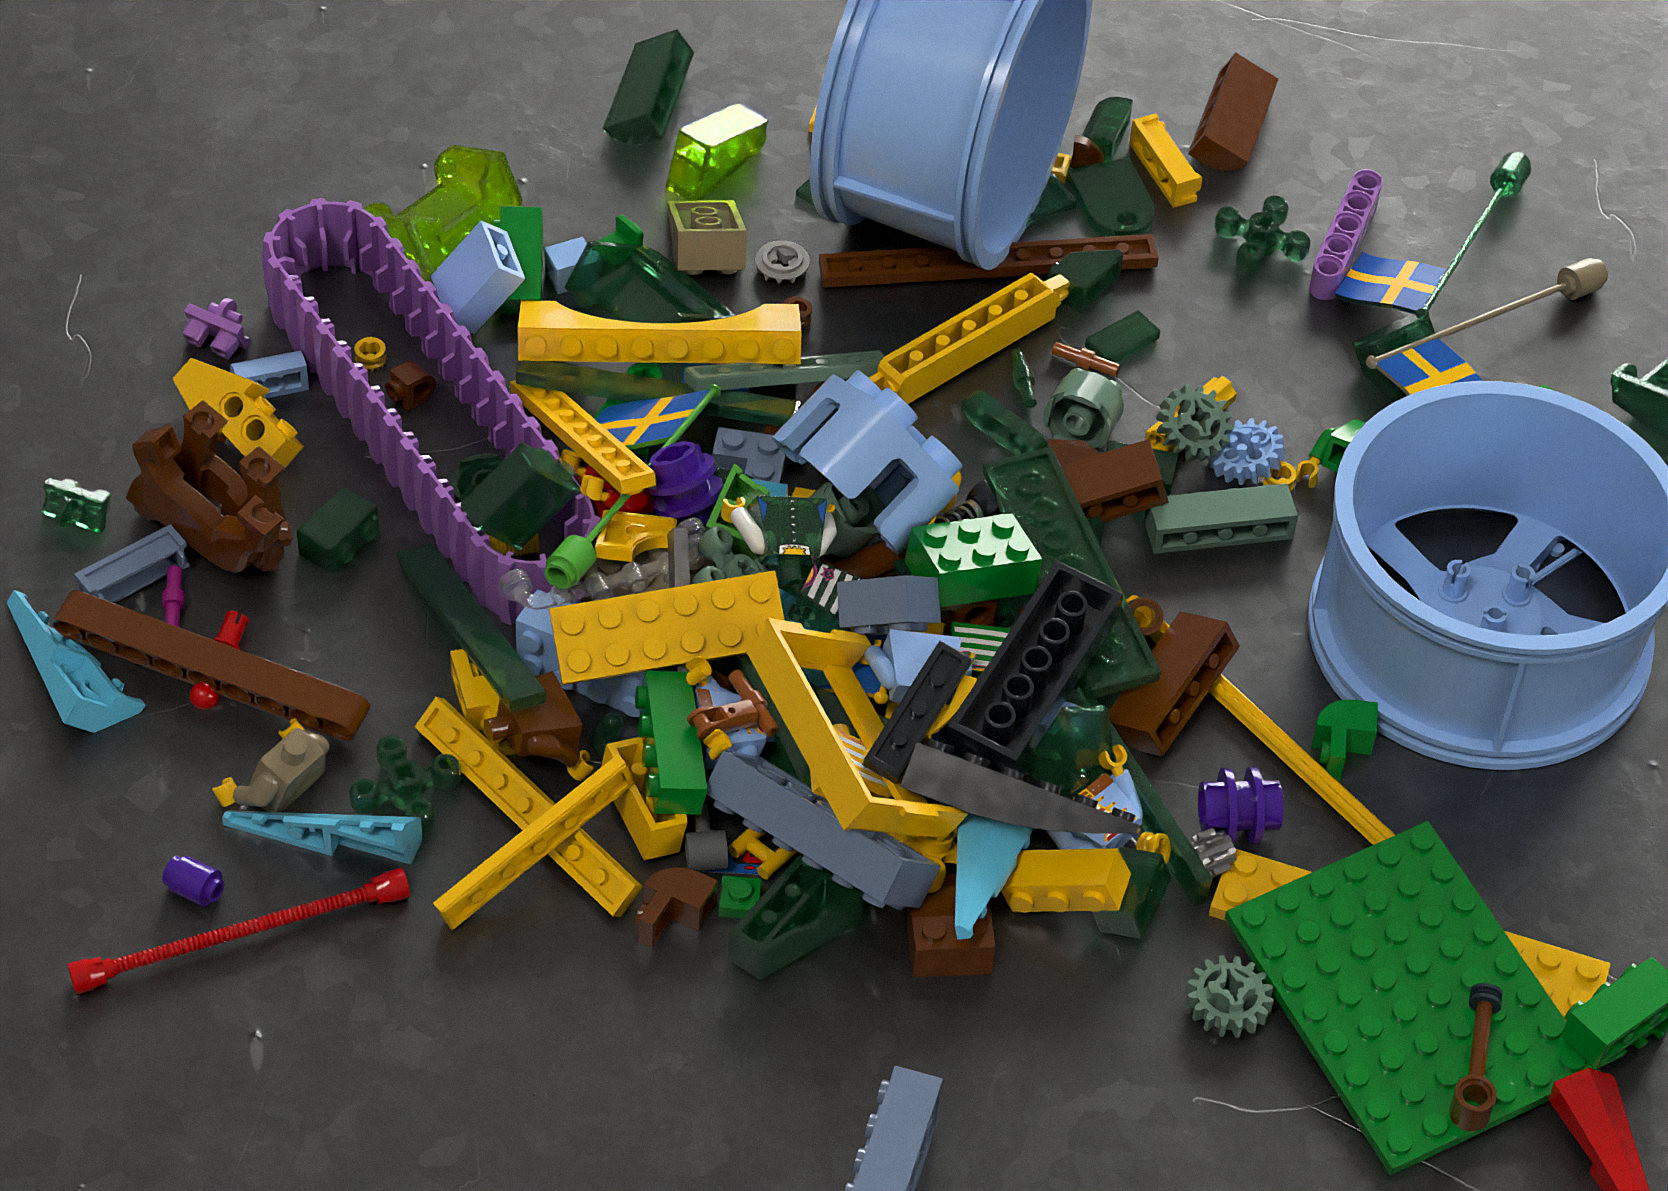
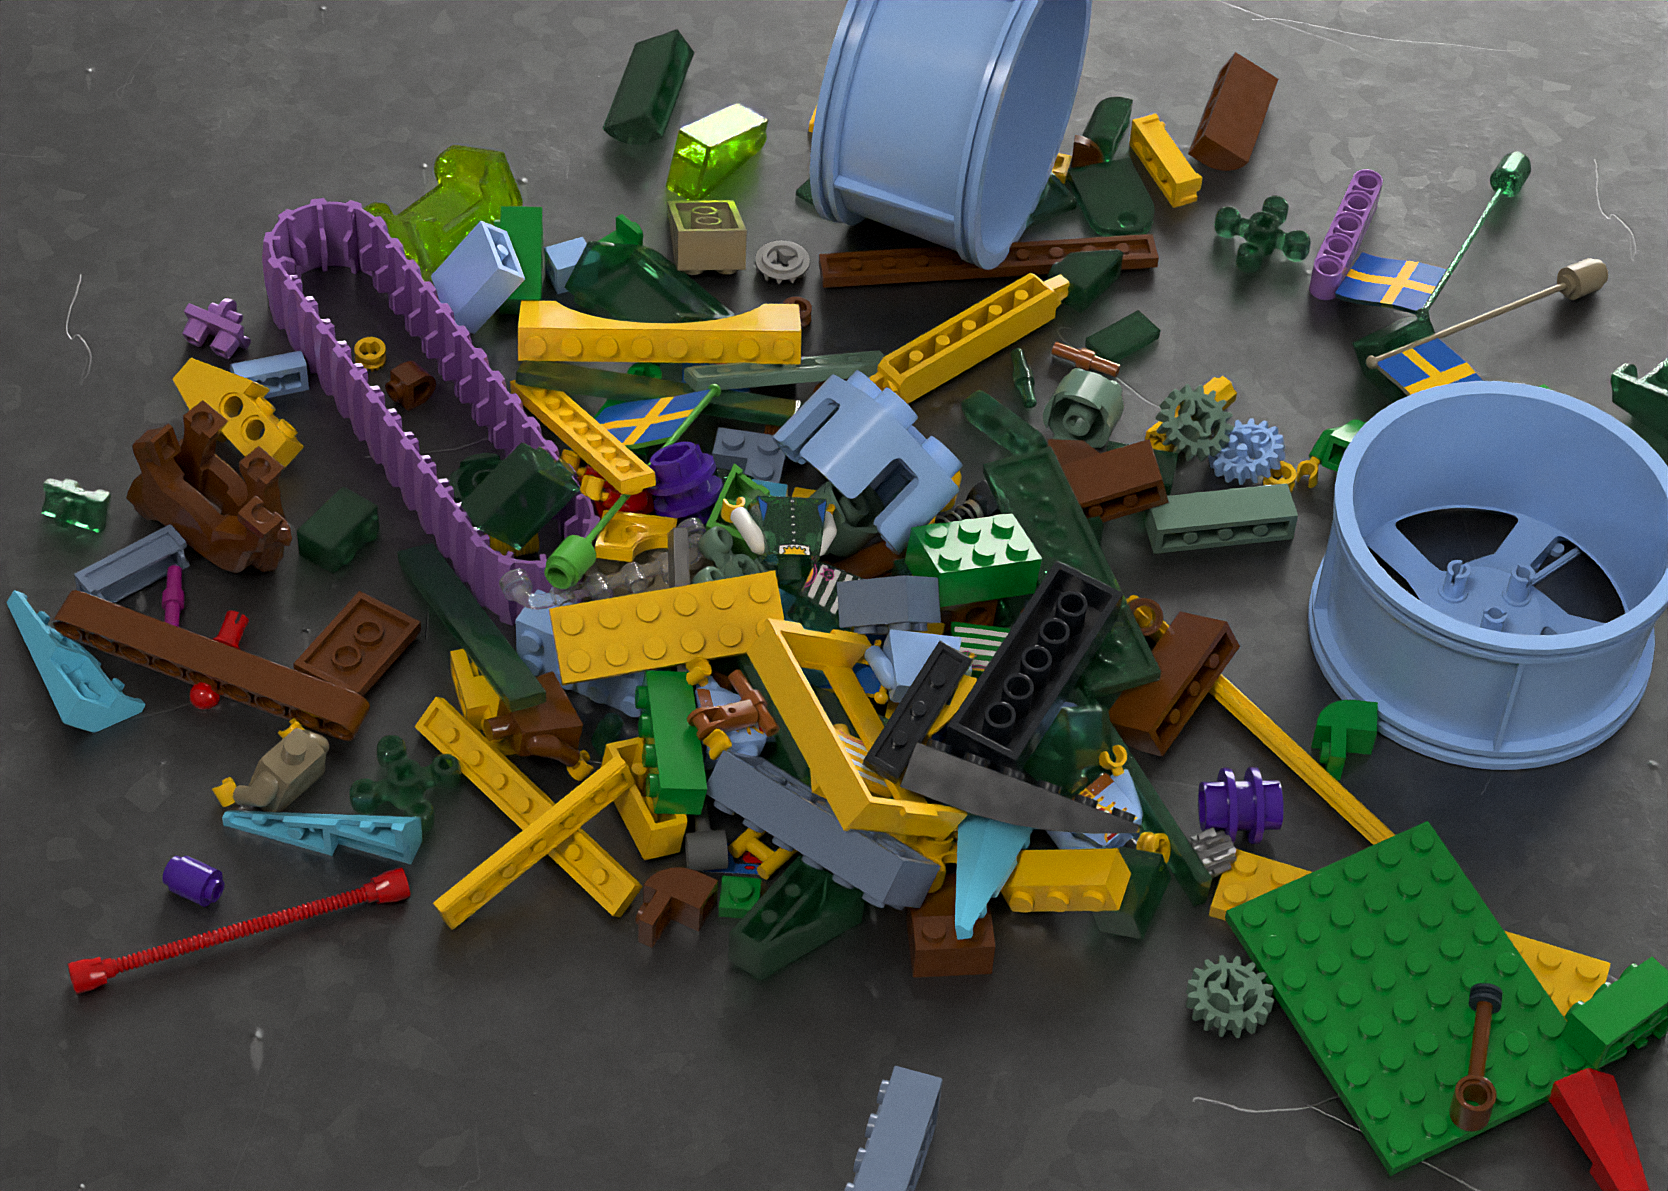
none -> reddish brown plate [293,591,421,697]

